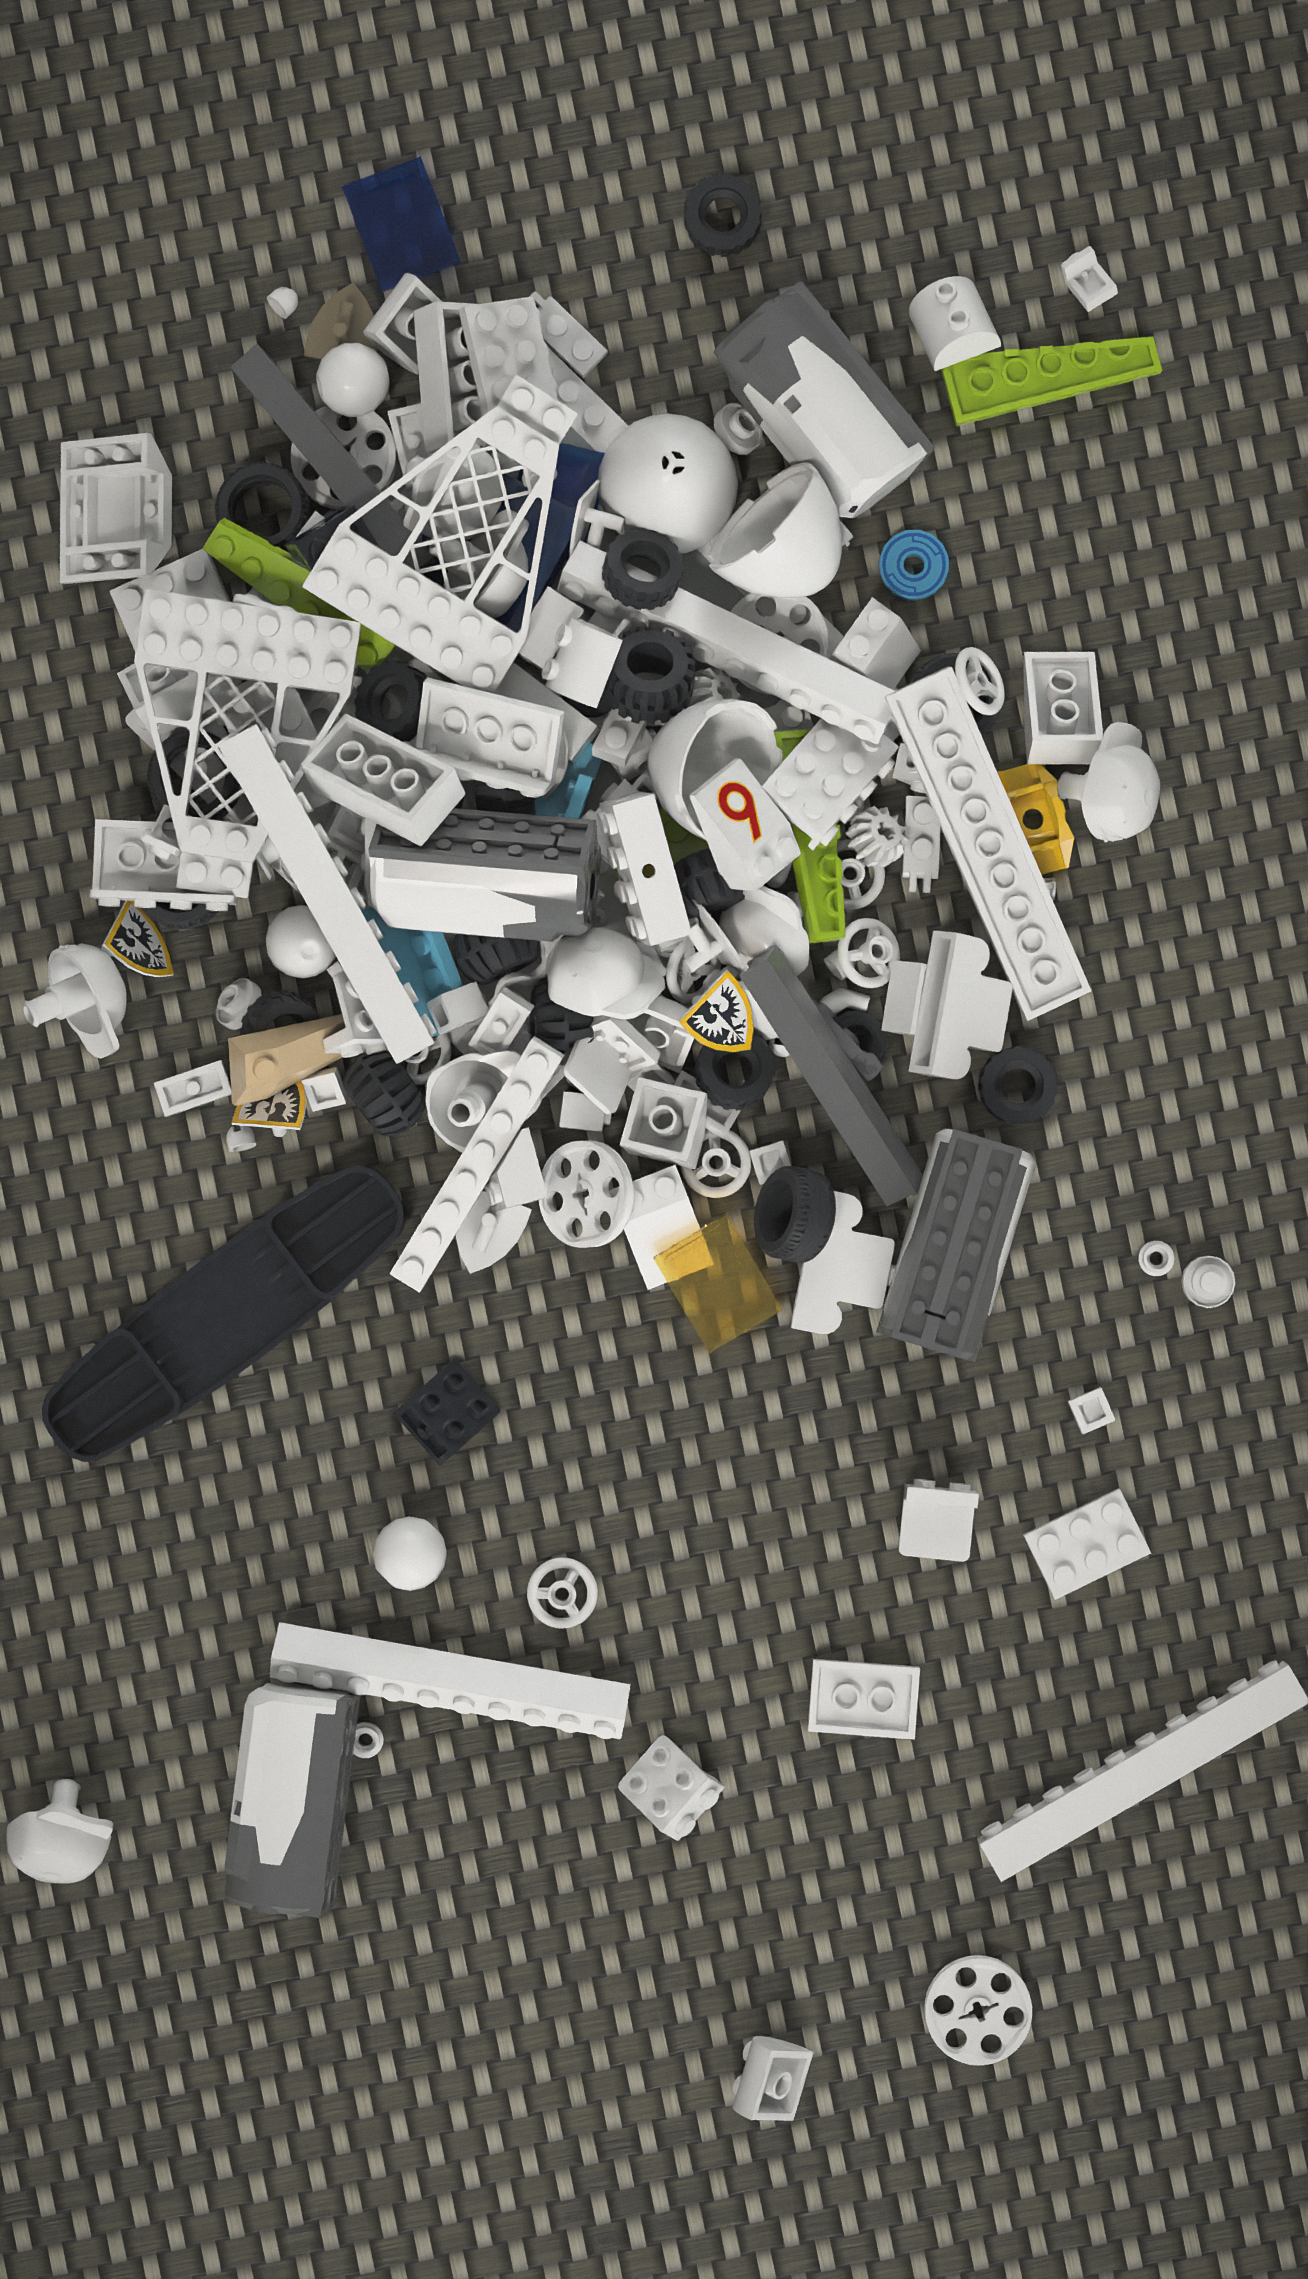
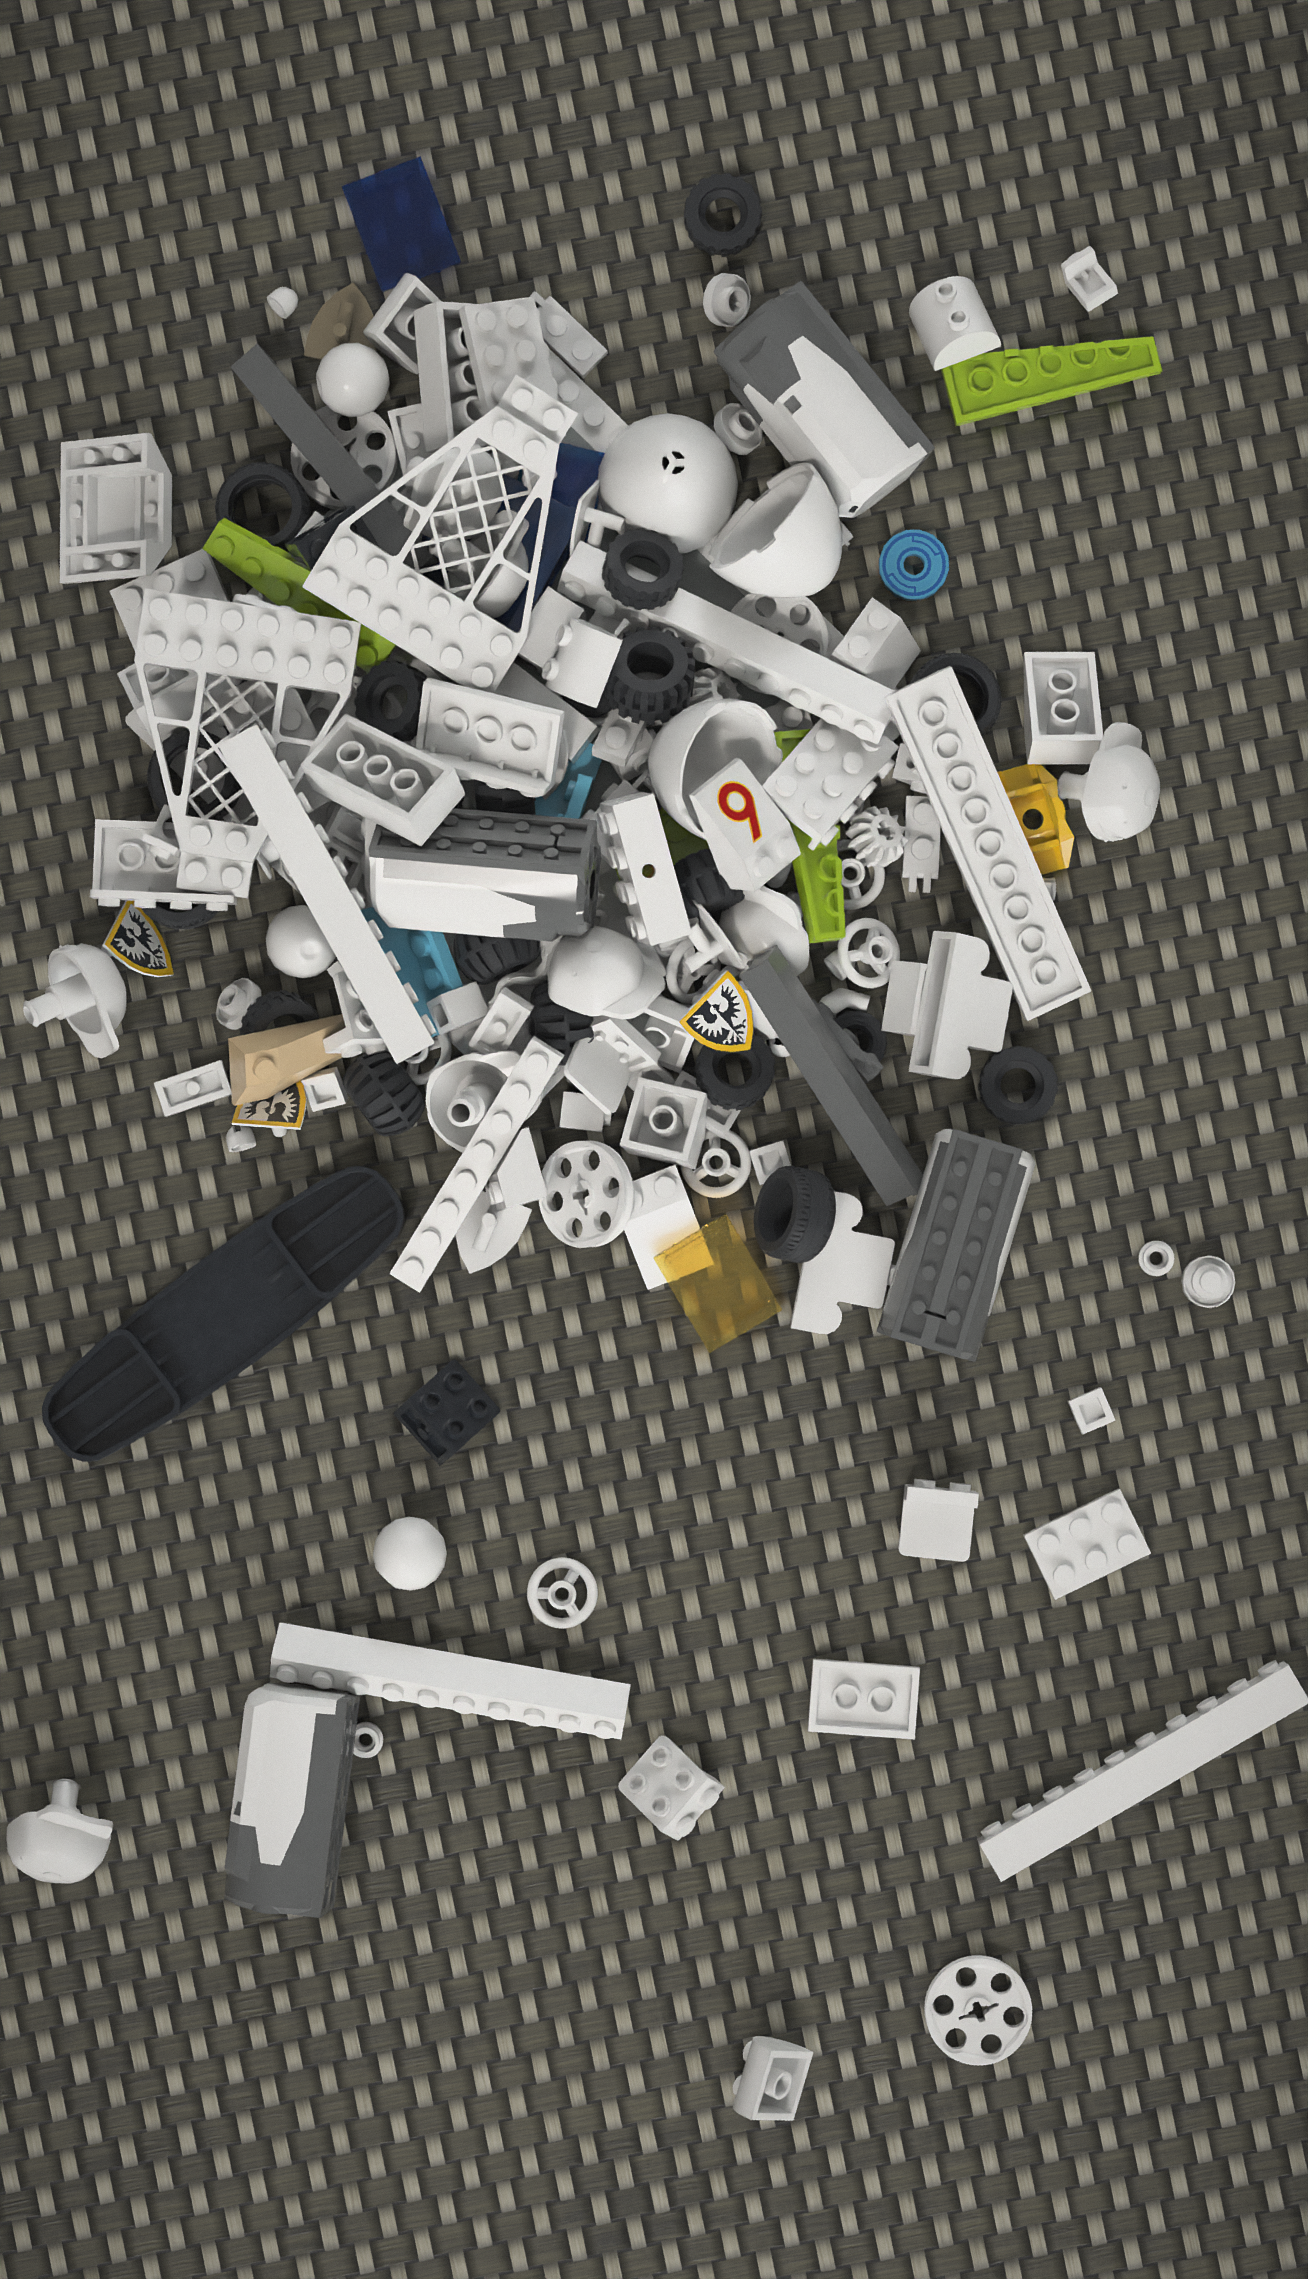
white piece [955,647,1005,715] -> none
none -> white plate [703,273,751,327]

